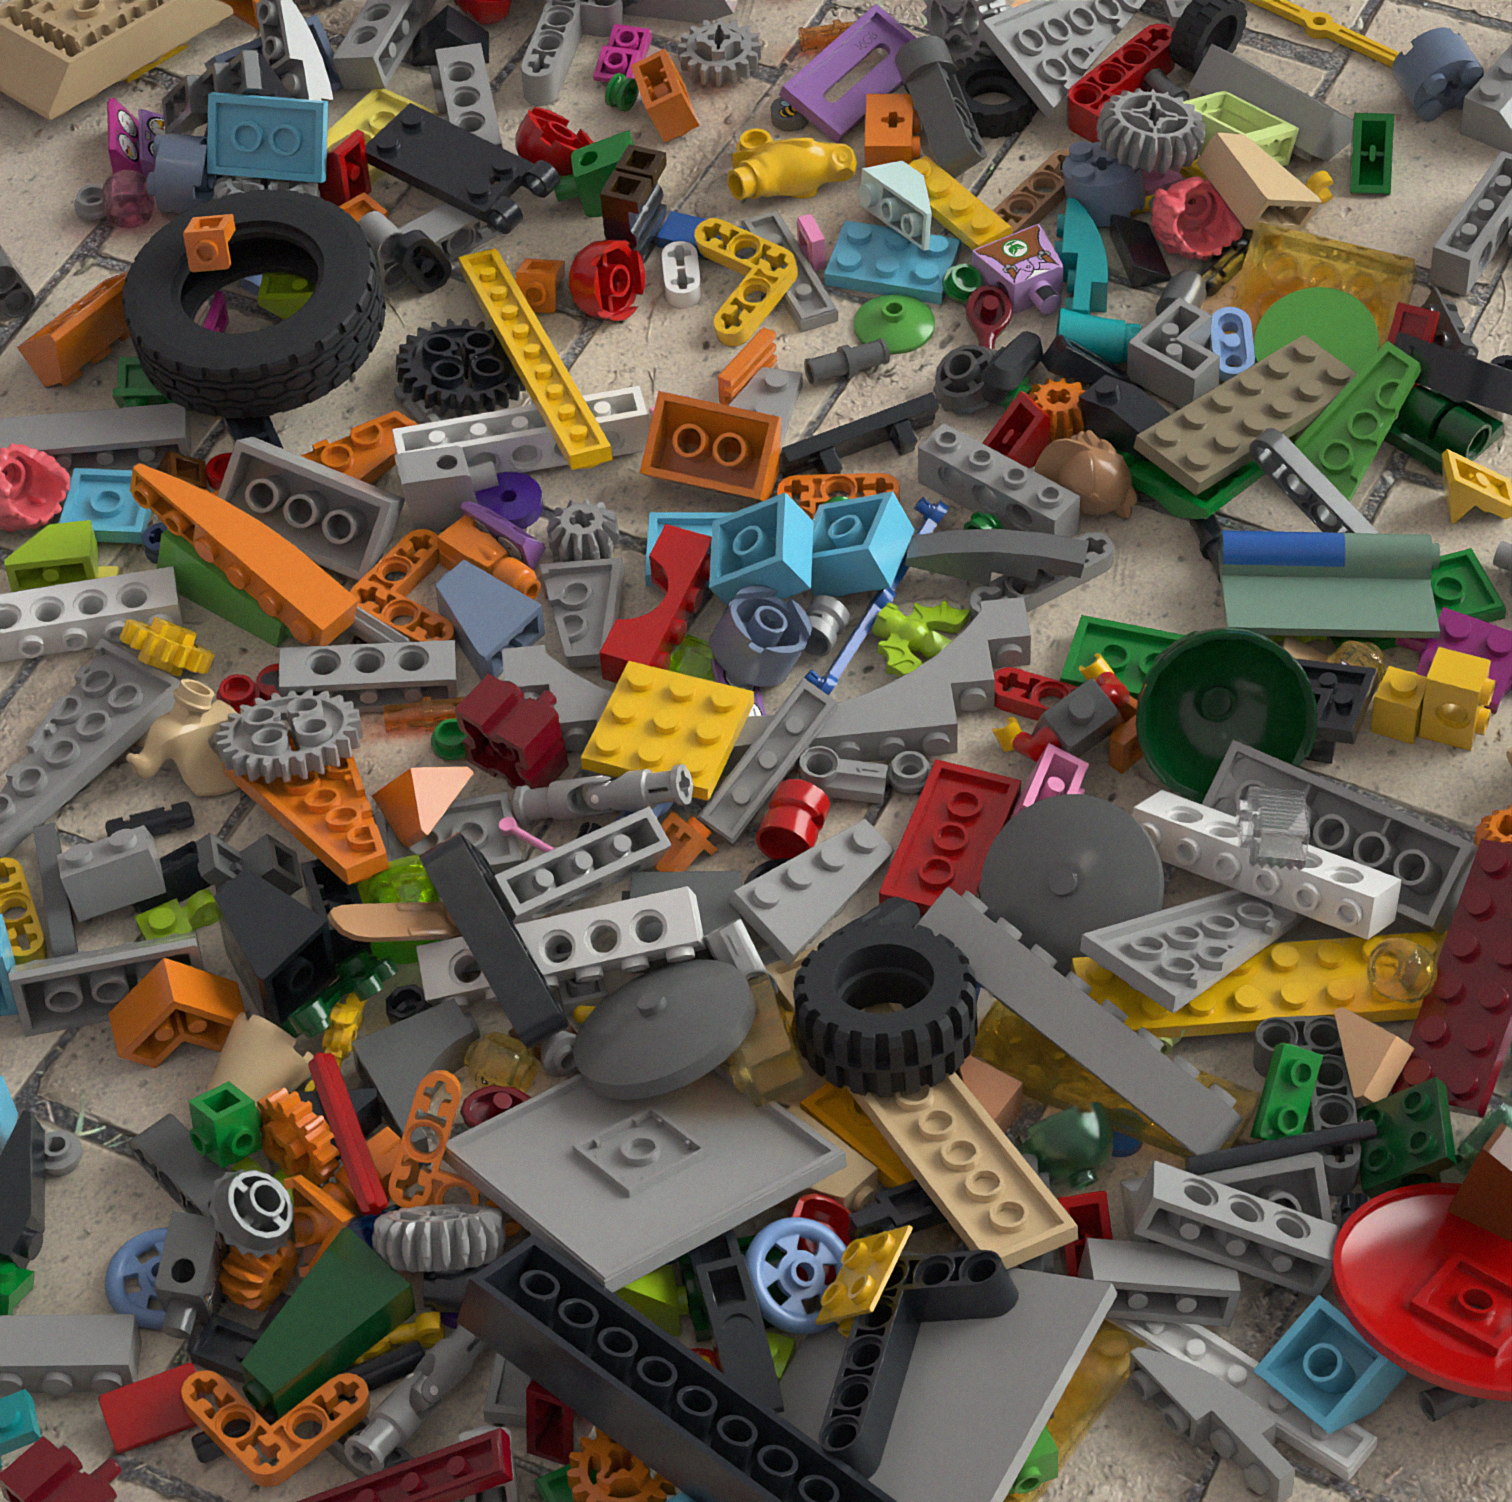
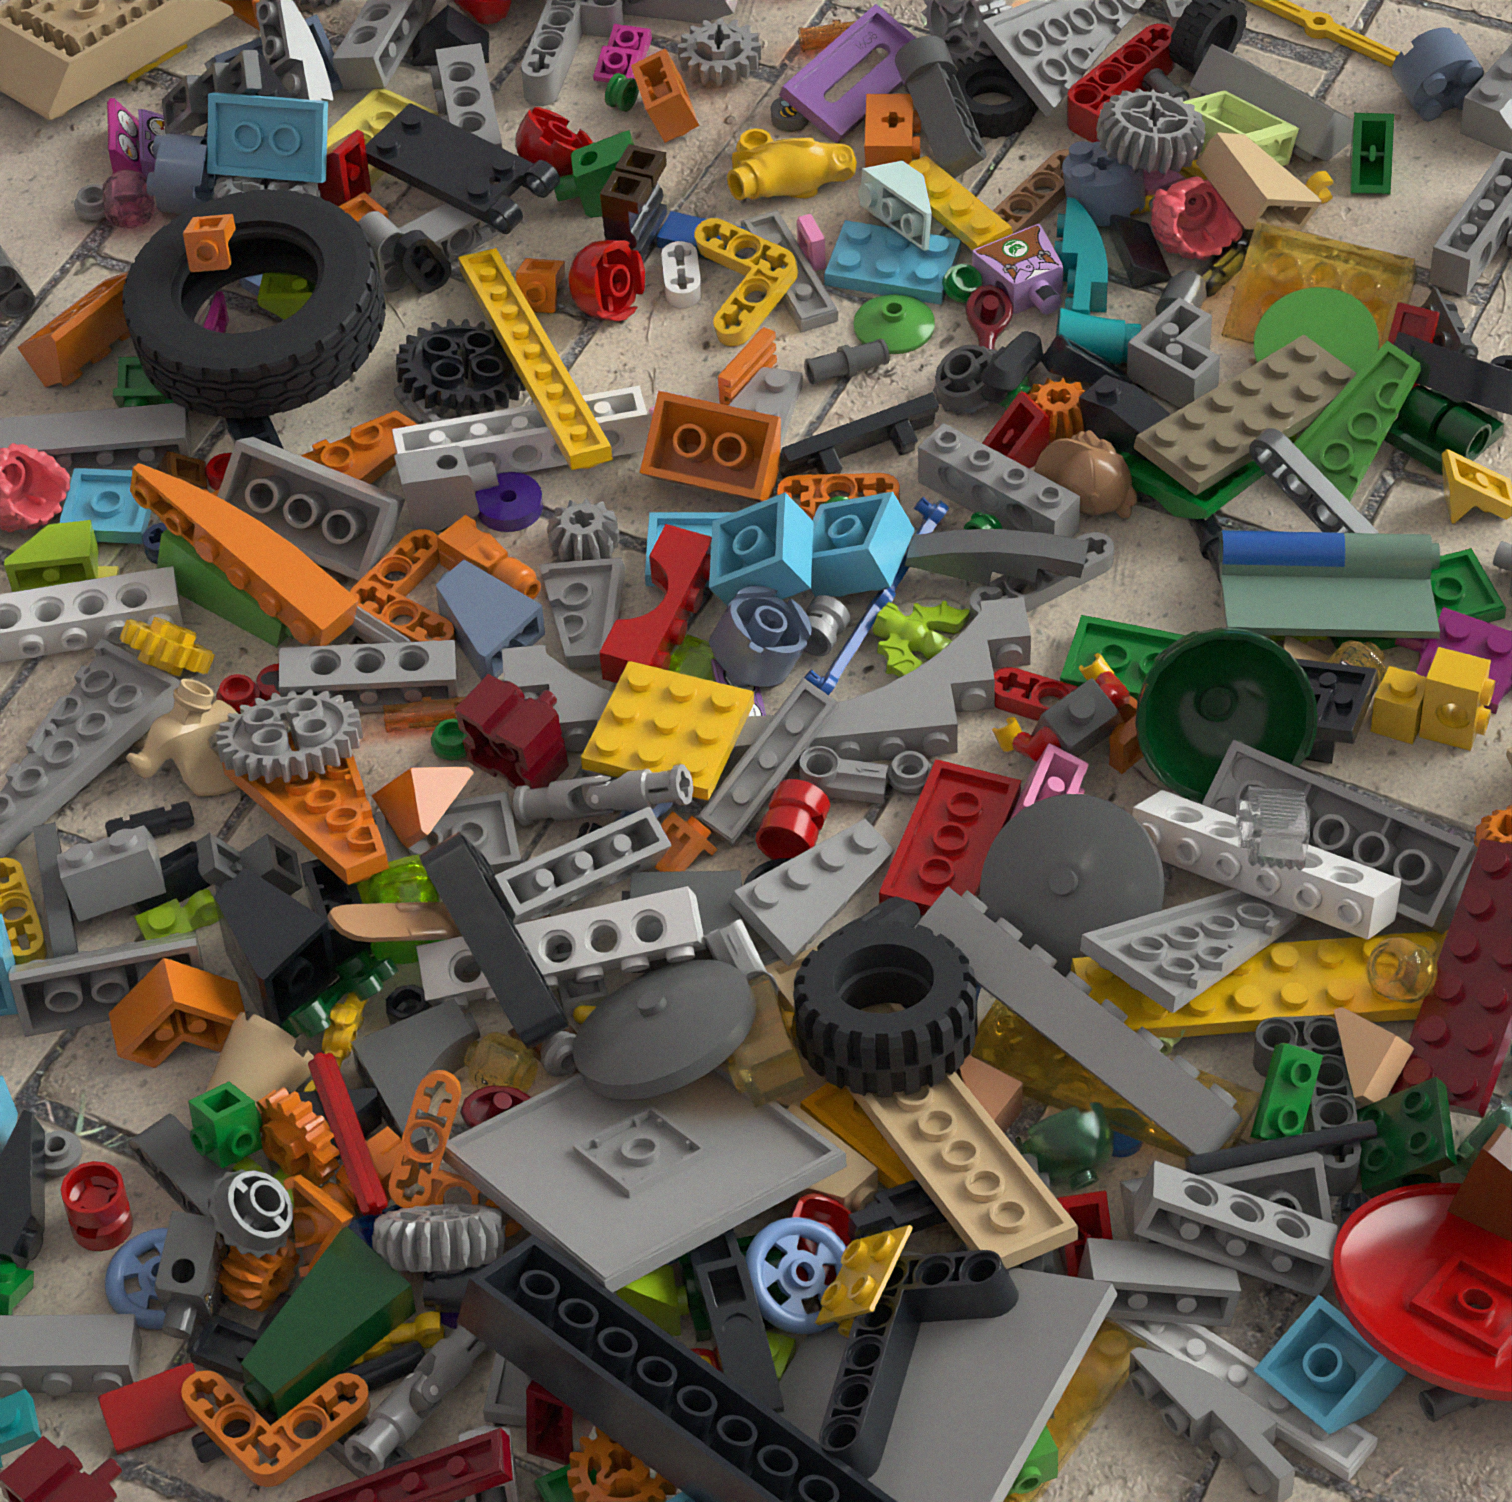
medium lavender slope [460,501,547,570] -> none
bright pink hinge [499,817,555,853] -> none
light blue plate [1210,307,1255,382] -> none
none -> red wheel [60,1161,134,1252]

